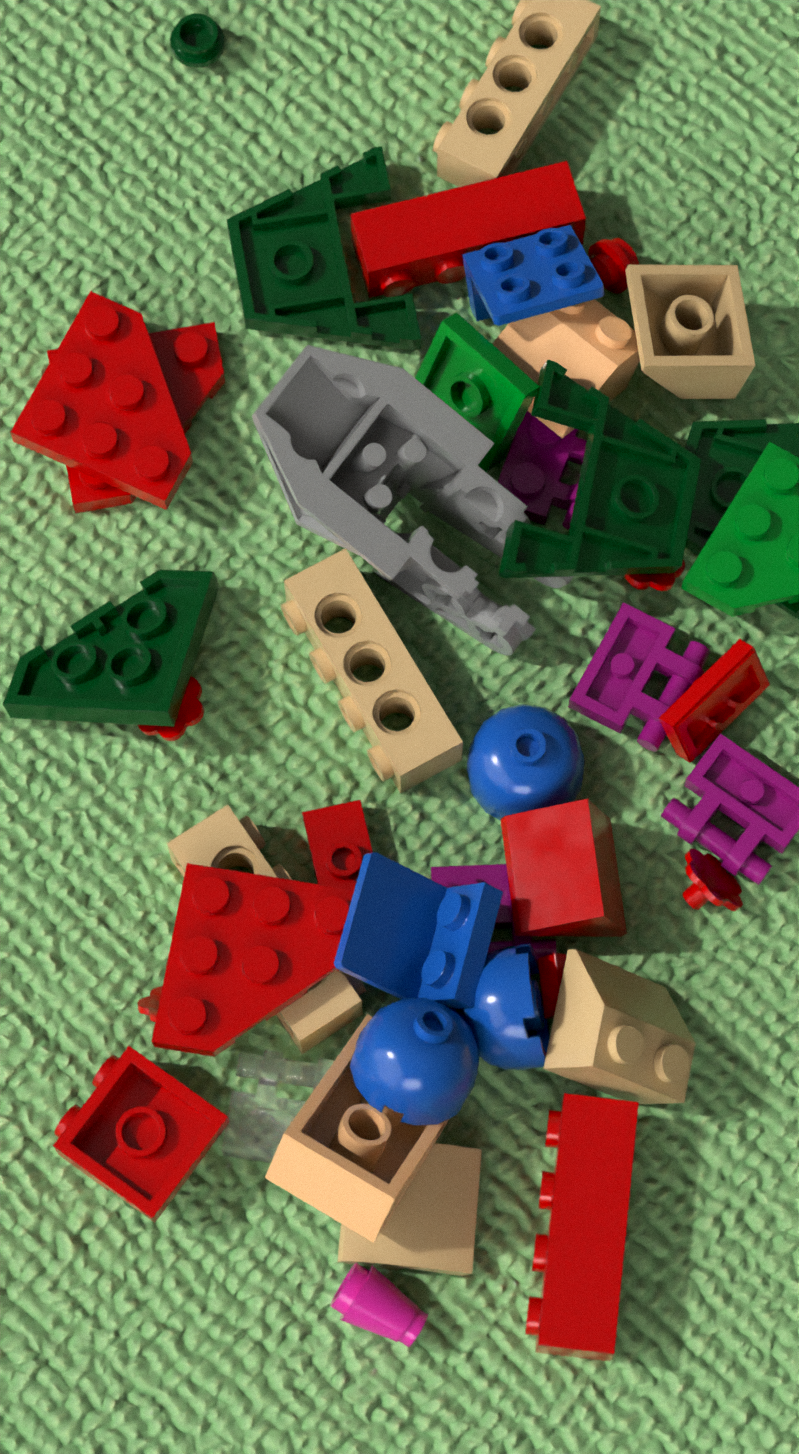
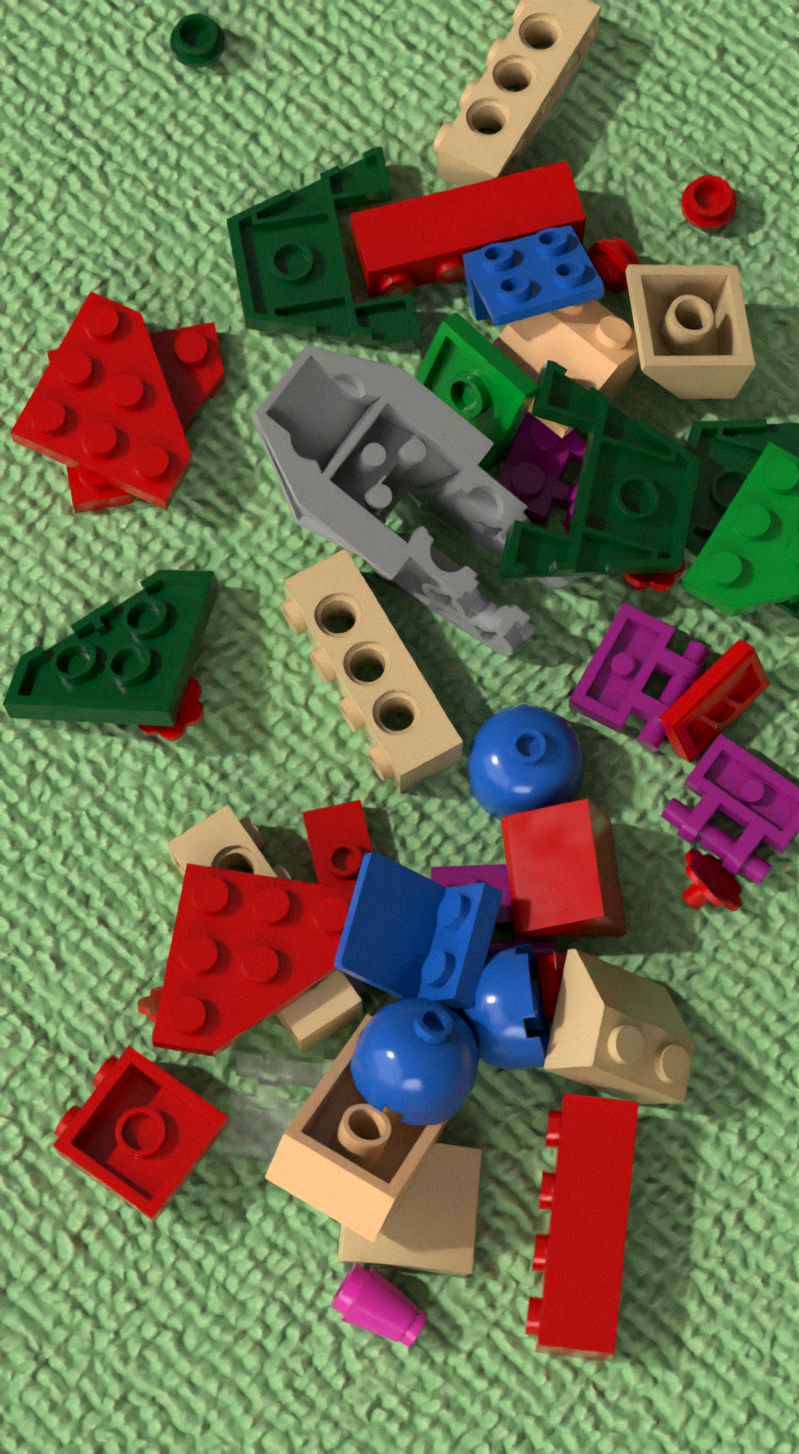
none -> red plate [681,175,737,230]

